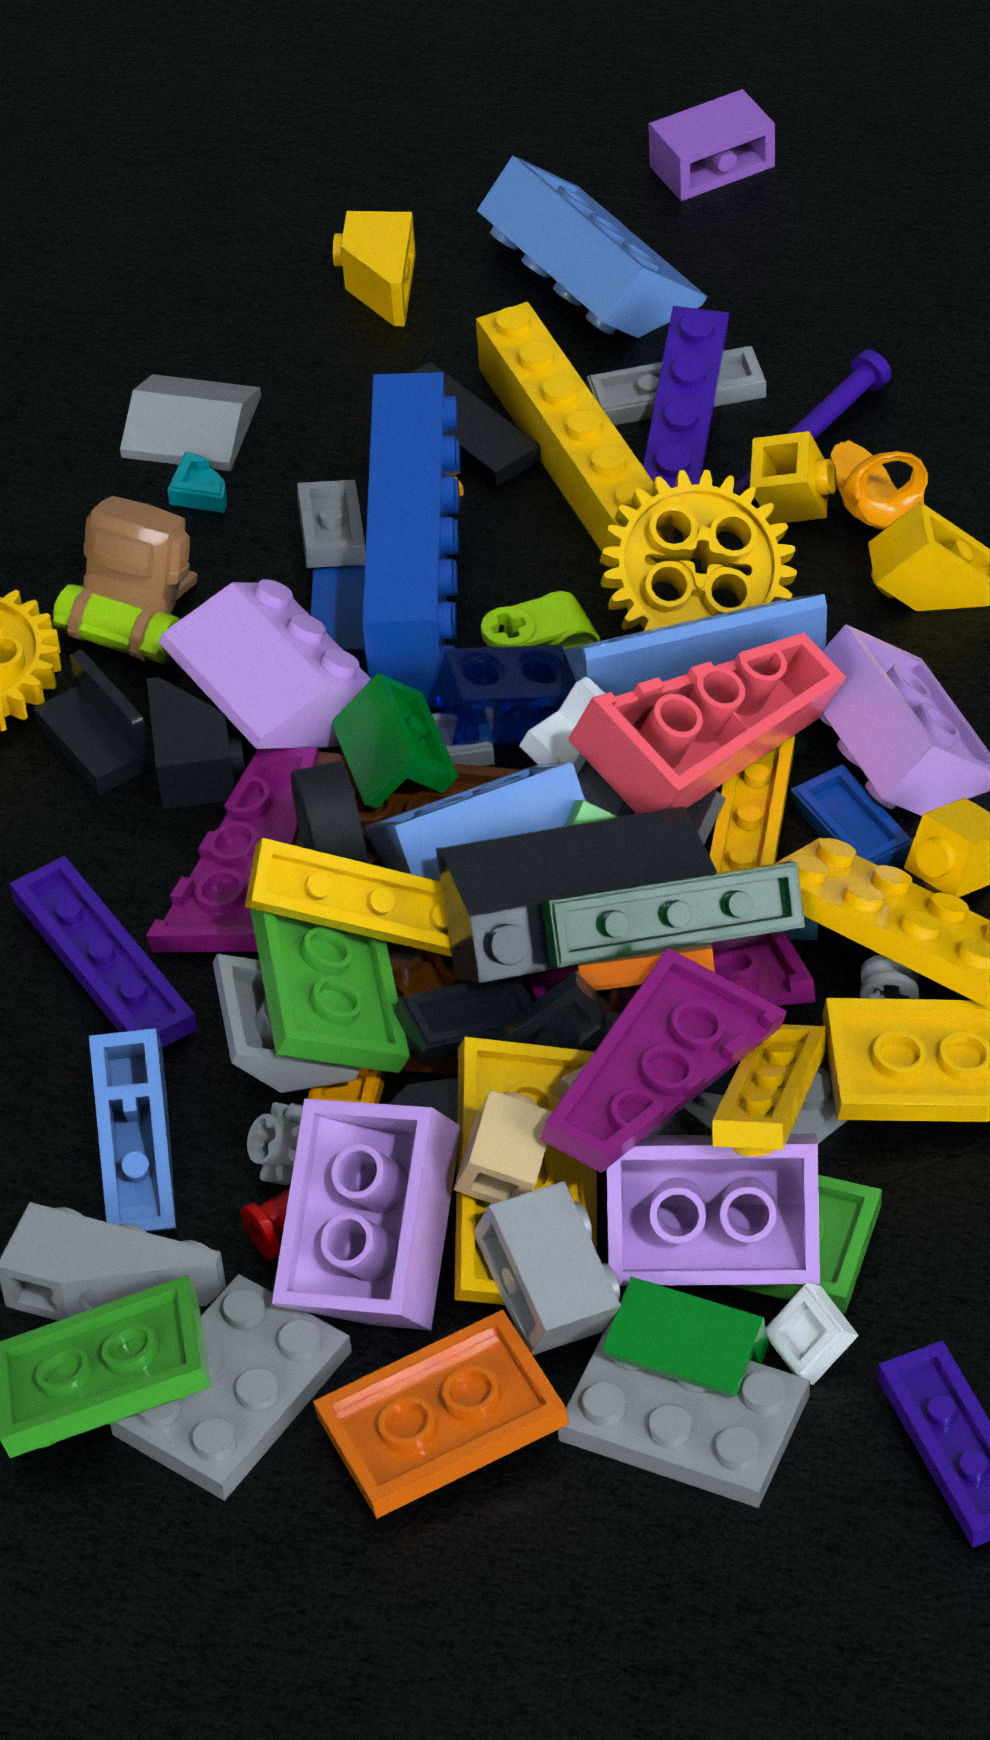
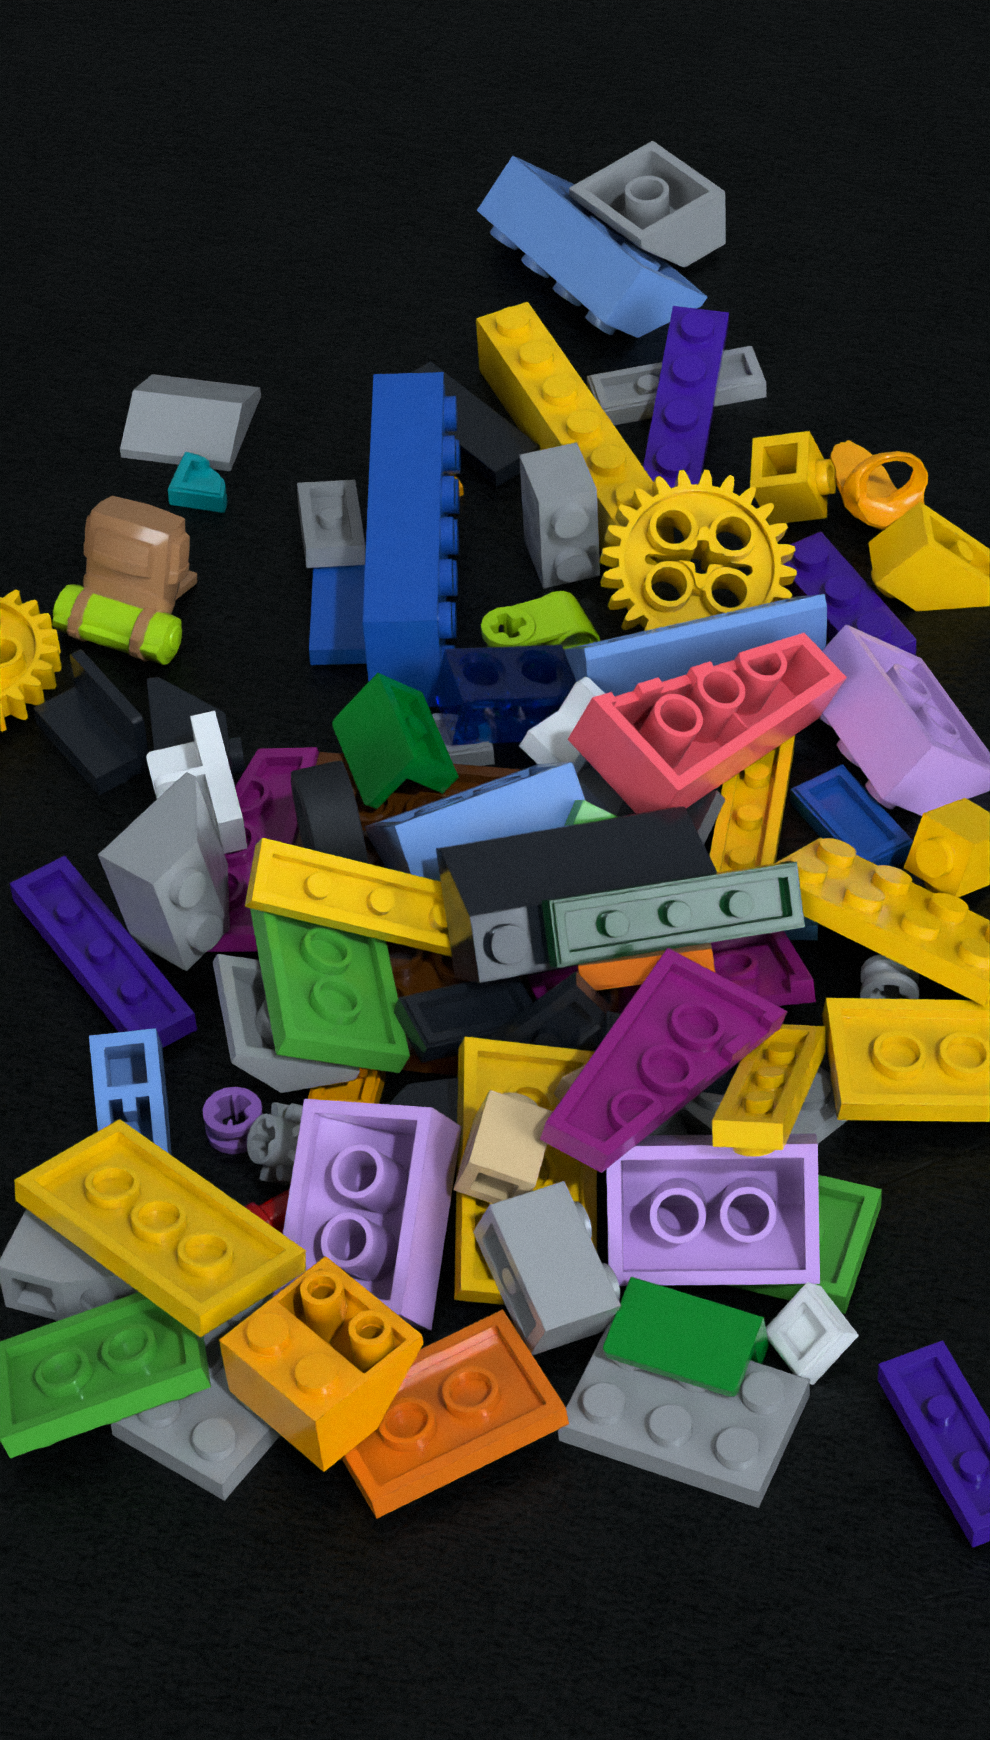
lavender slope [159,579,371,749] -> none
yellow slope [333,211,416,326] -> none
medium lavender brick [649,89,775,201] -> none
dark purple bar [733,350,891,496] -> none
none -> yellow plate [14,1119,306,1338]
none -> light grey slope [98,772,230,971]
none -> white panel [146,711,247,854]
none -> medium lavender bush [203,1087,263,1154]
none -> light orange slope [219,1256,423,1472]
none -> light grey brick [519,442,600,589]
none -> light grey slope [569,141,726,268]
none -> dark purple plate [782,532,917,656]

